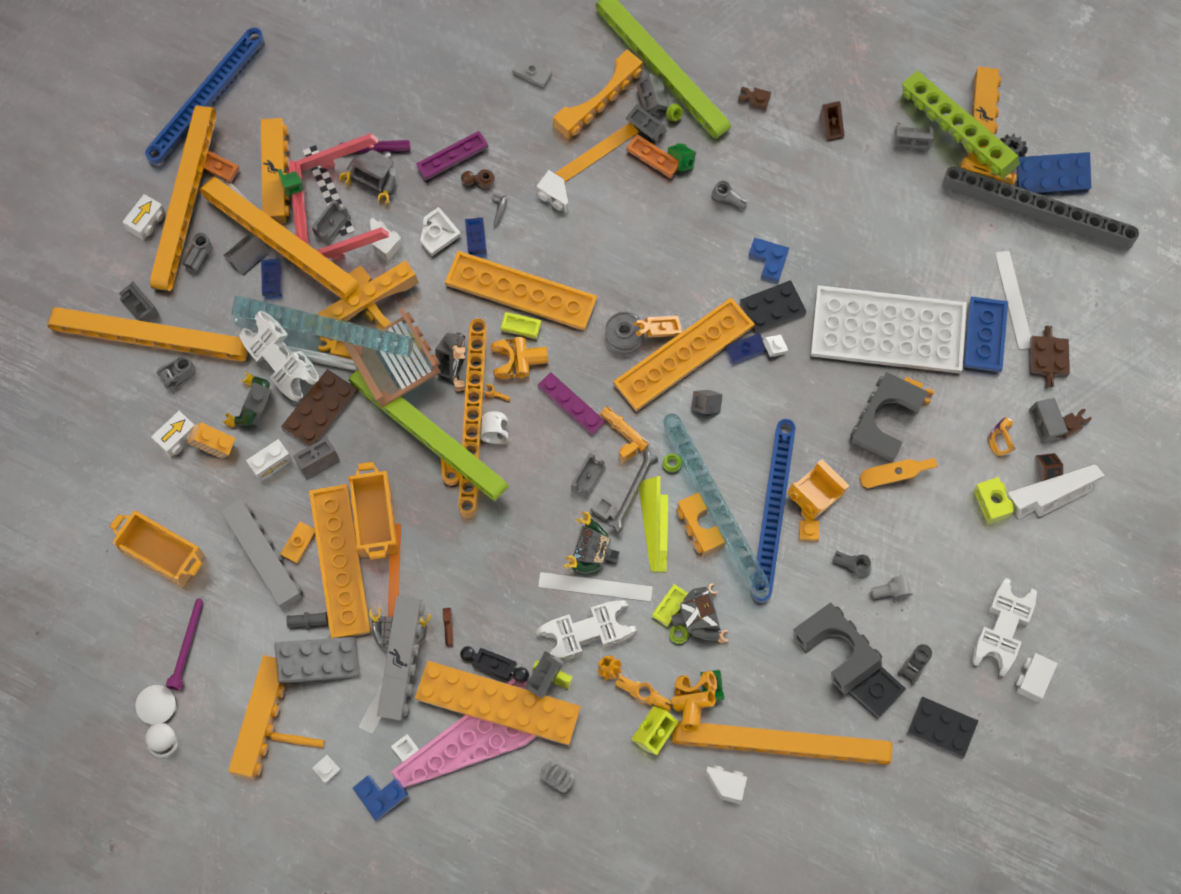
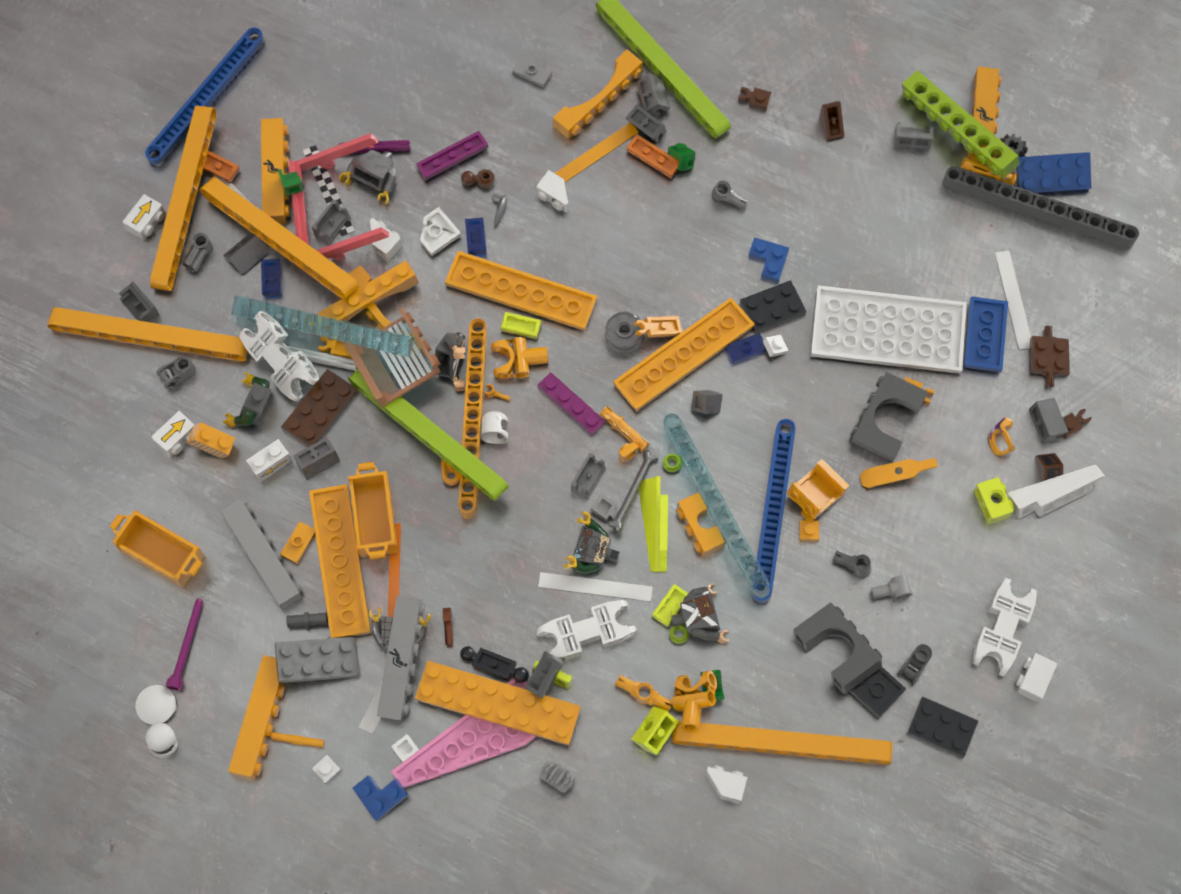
light orange gear [597,655,622,681] -> none
lime plate [666,103,683,121] -> none

